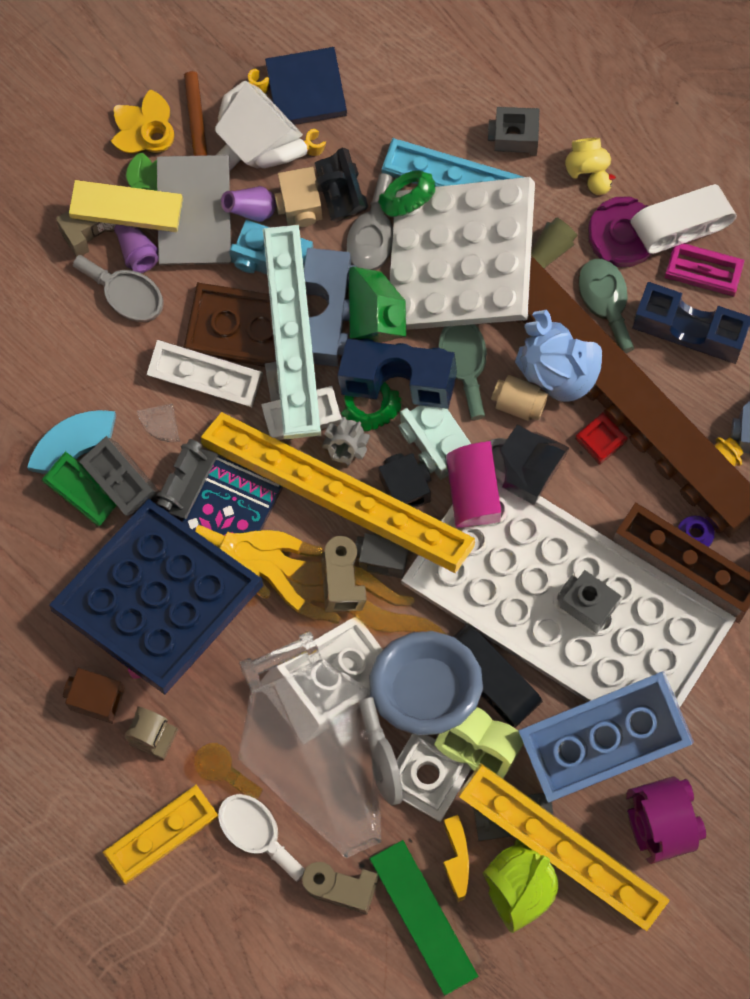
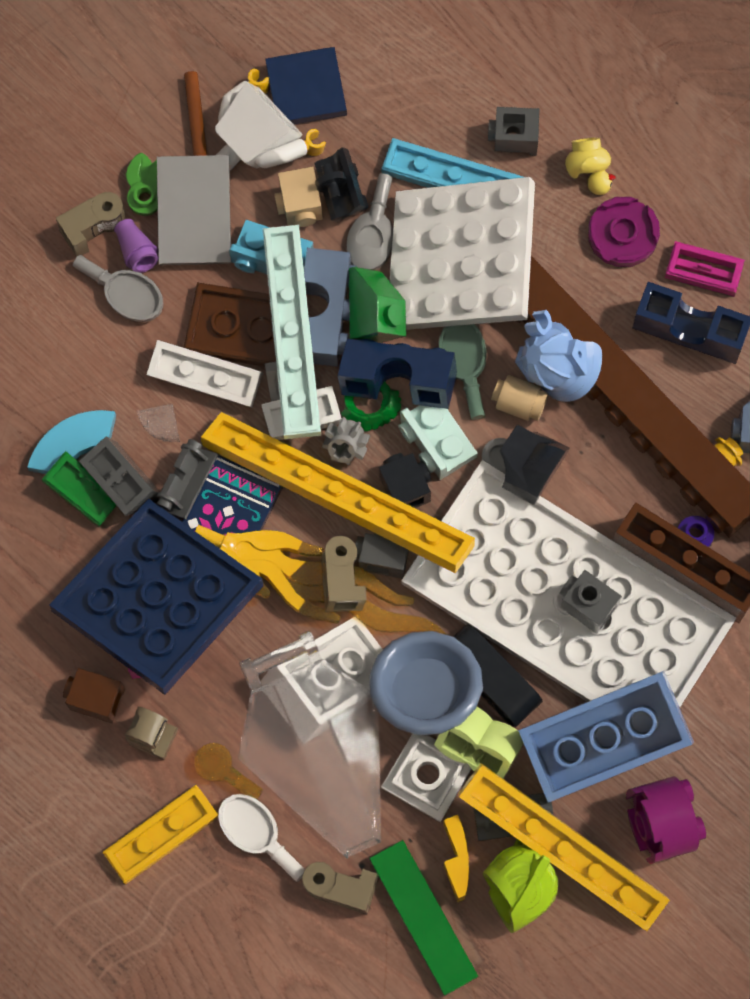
light yellow tile [69,180,183,232] -> none
yellow plate [111,90,175,154] -> none
medium lavender cone [221,186,276,222] -> none
light grey piece [358,697,403,806] -> none
green piece [378,170,436,217] -> none
dark pink brick [446,441,501,528] -> none
olive cone [531,217,578,269] -> none
red tile [575,412,628,465] -> none
sand green piece [579,259,634,353] -> none
white beam [630,184,737,254] -> none

